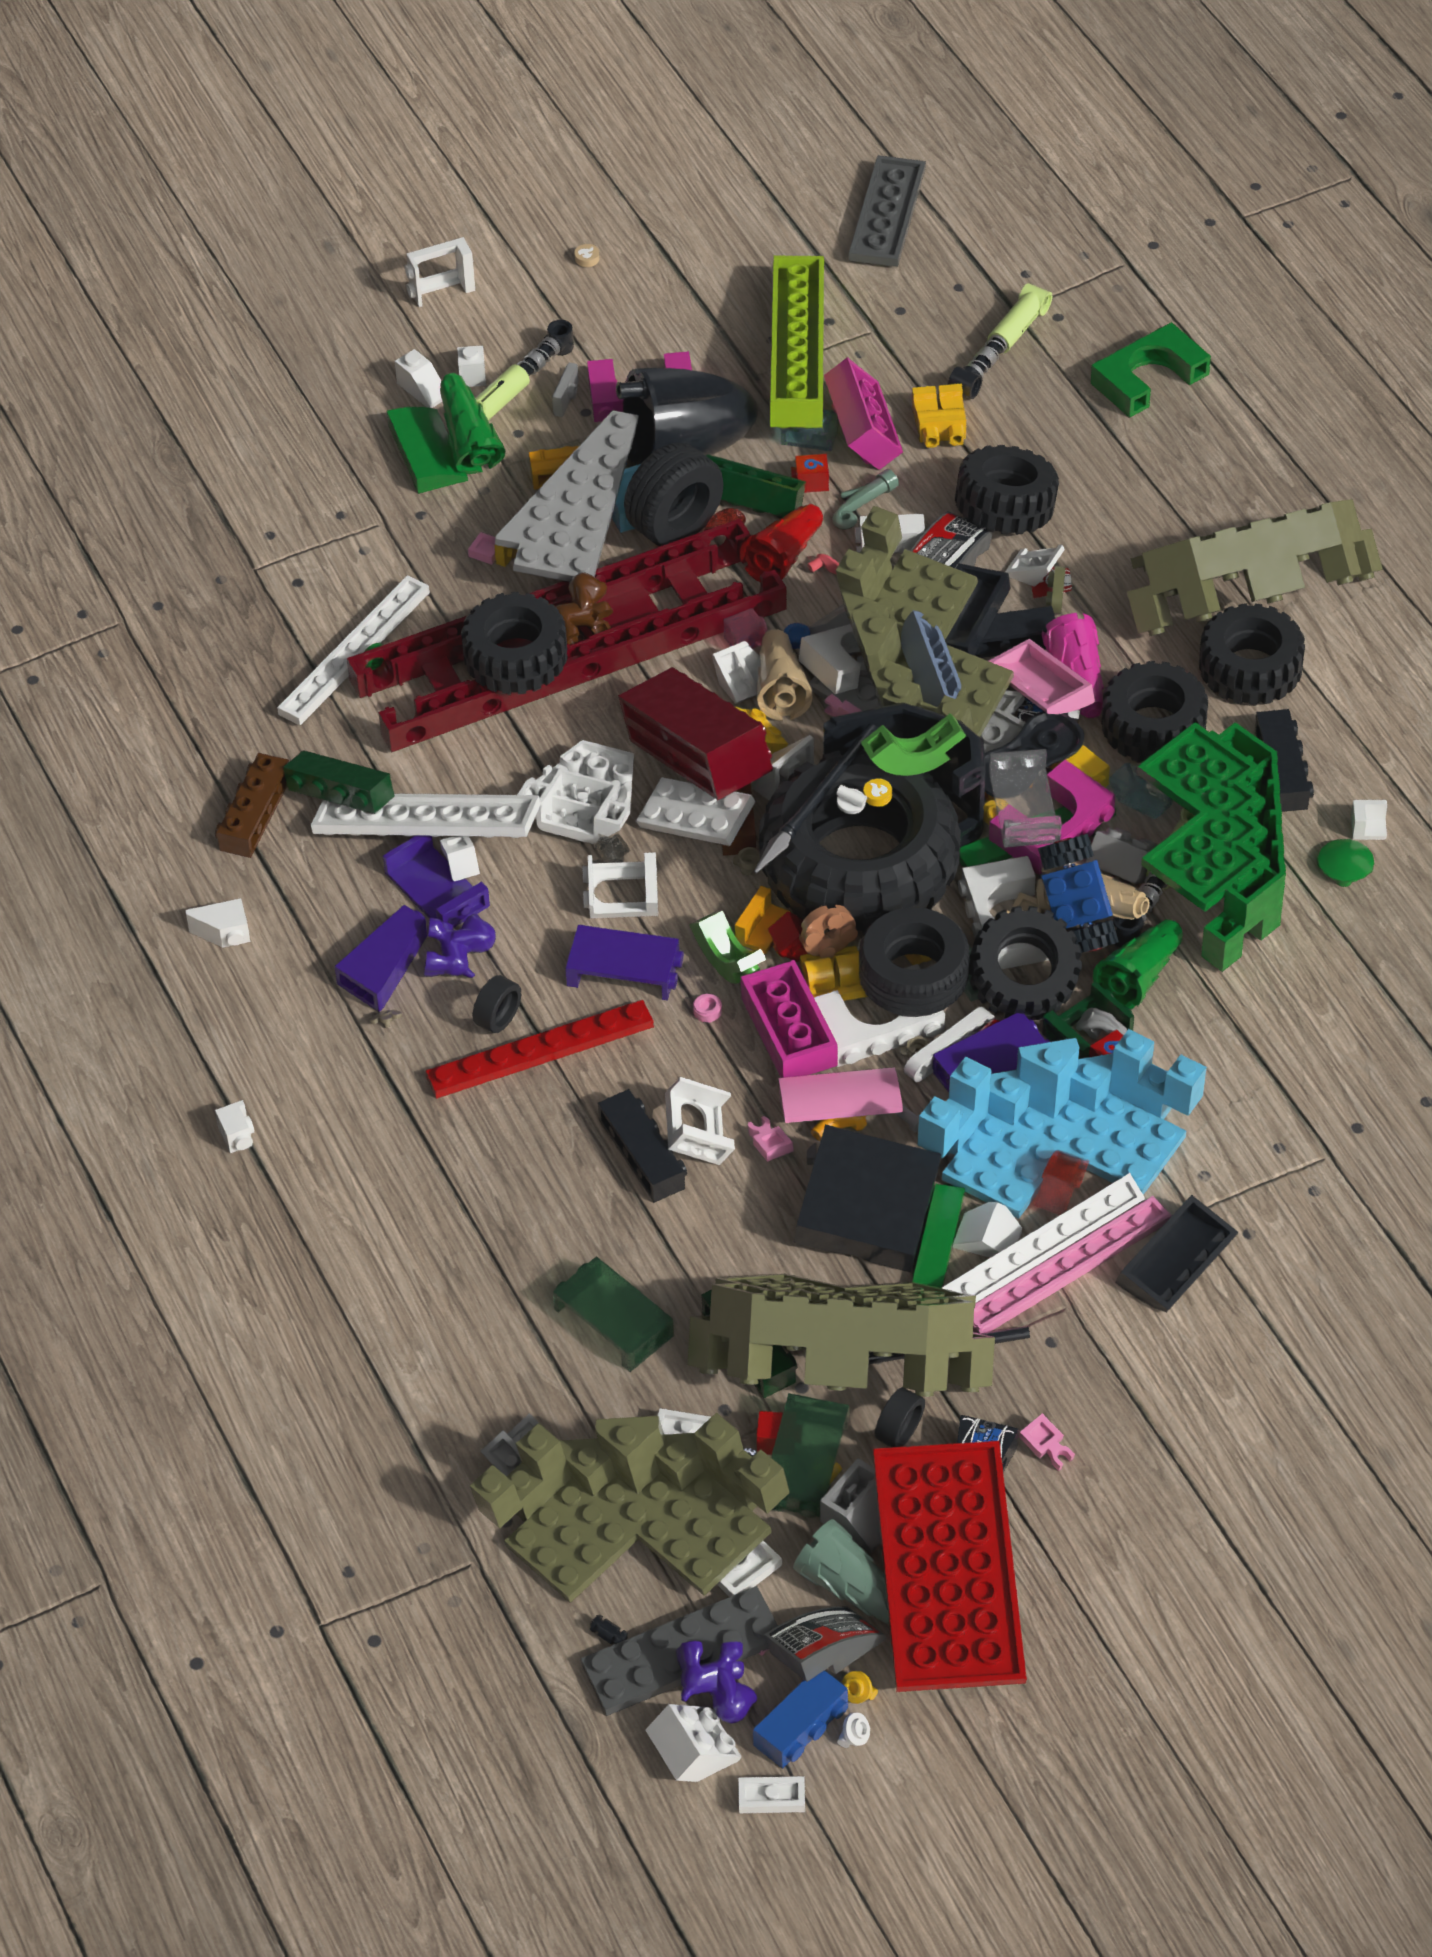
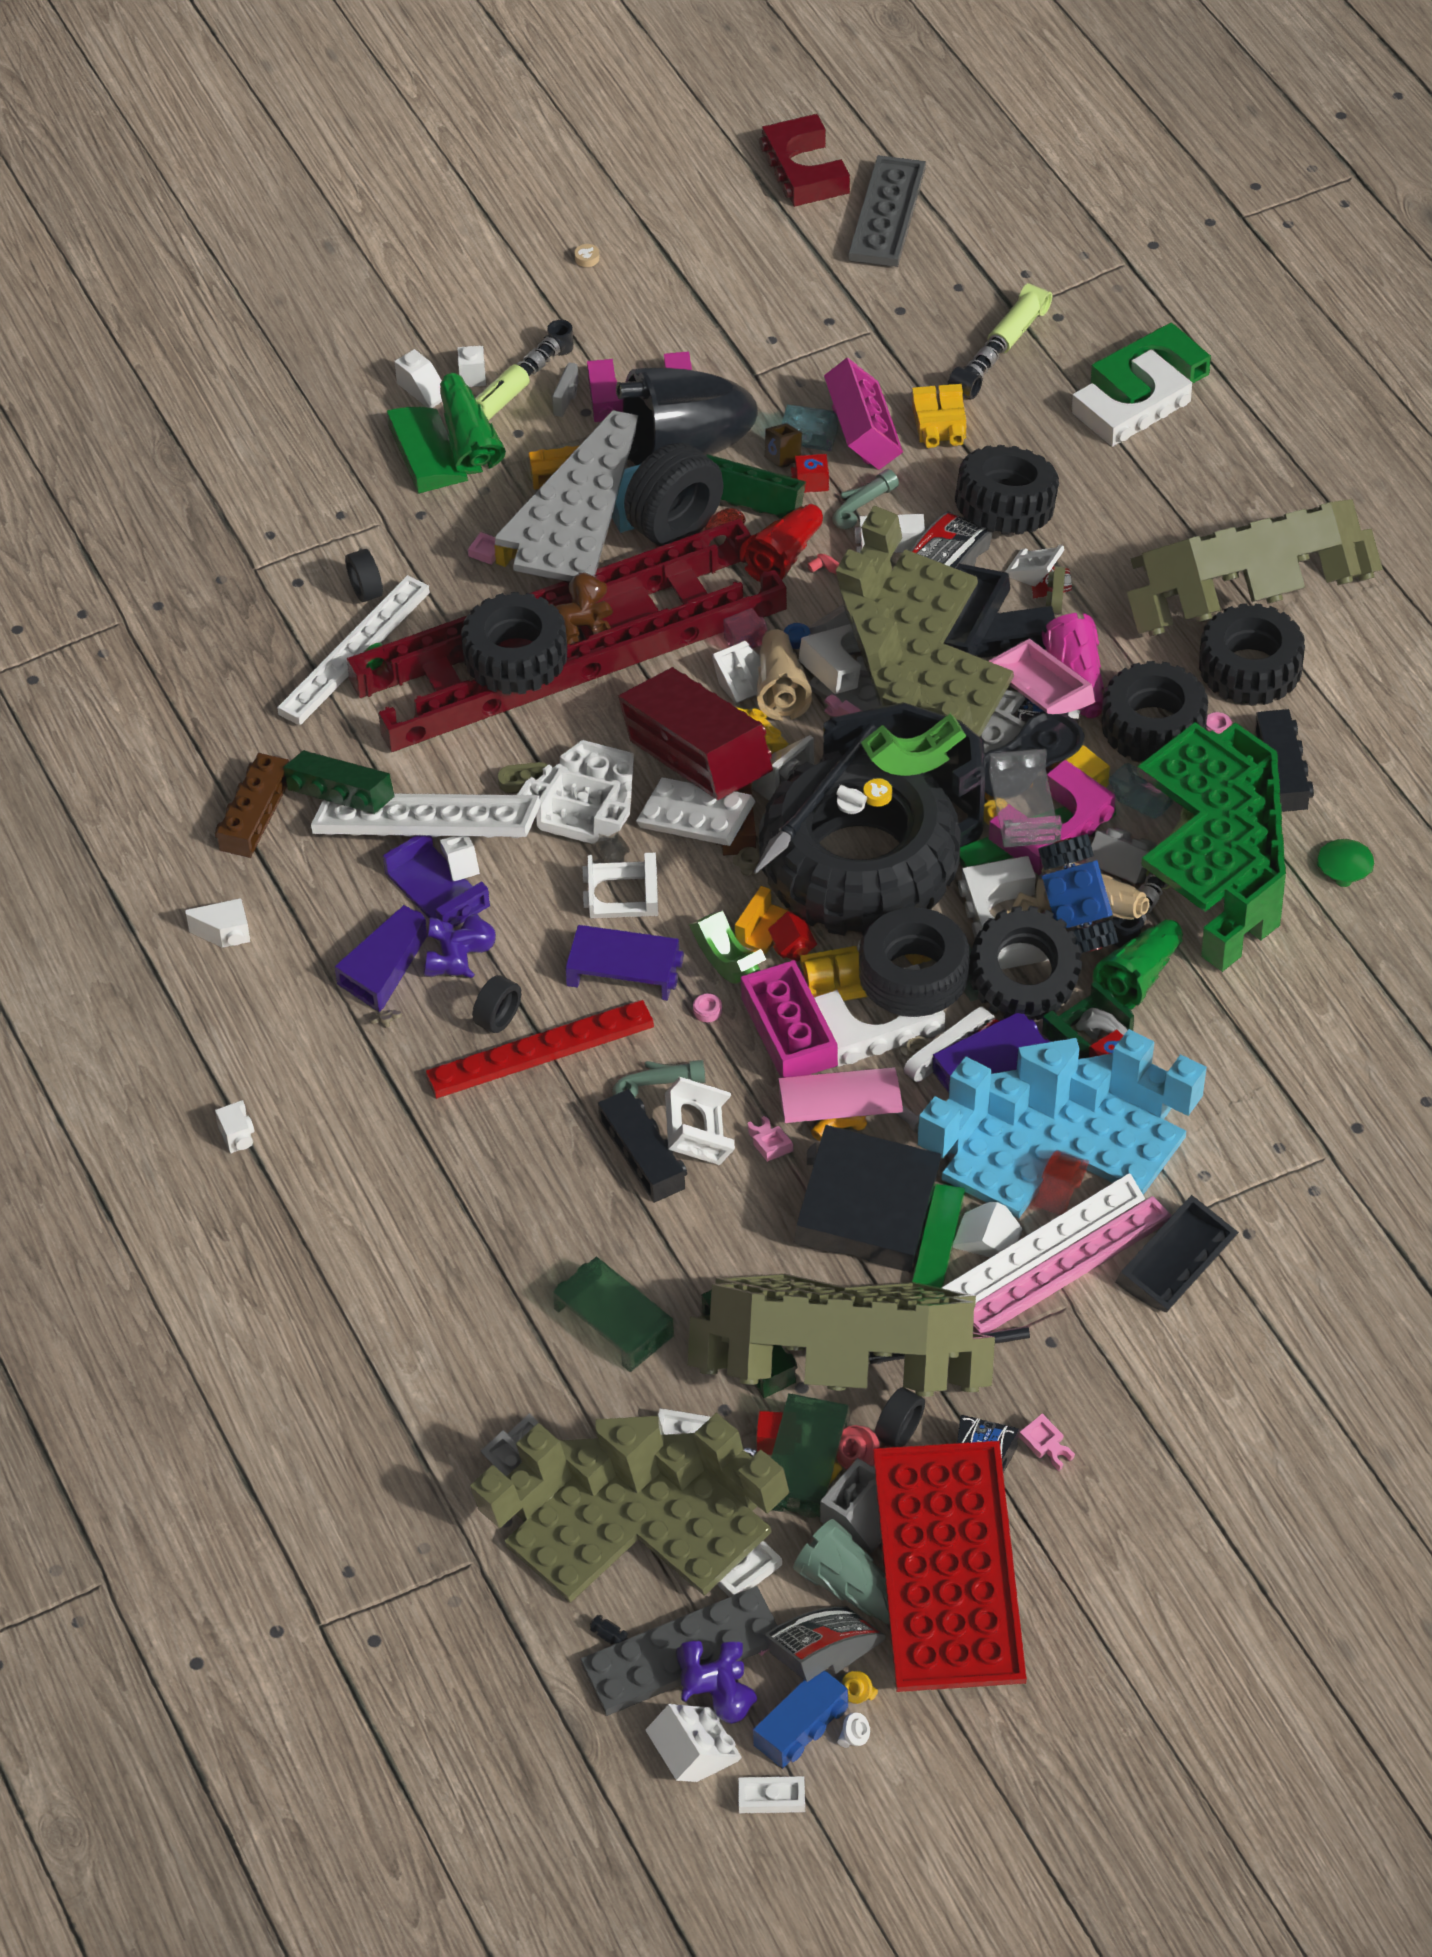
white panel [404,237,475,307] -> none
lime brick [770,255,824,429] -> none
nougat plate [799,905,858,959] -> none
sand blue brick [901,610,961,707] -> none
white panel [1351,800,1387,840] -> none
none -> black tyre [345,549,383,602]
none -> olive plate [498,762,548,793]
none -> sand green plant [612,1060,706,1097]
none -> dark red arch [759,113,850,207]
none -> dark brown brick [764,423,802,467]
none -> coral plate [835,1425,880,1470]
none -> white arch [1072,349,1192,447]
none -> bright pink tile [1206,712,1232,734]

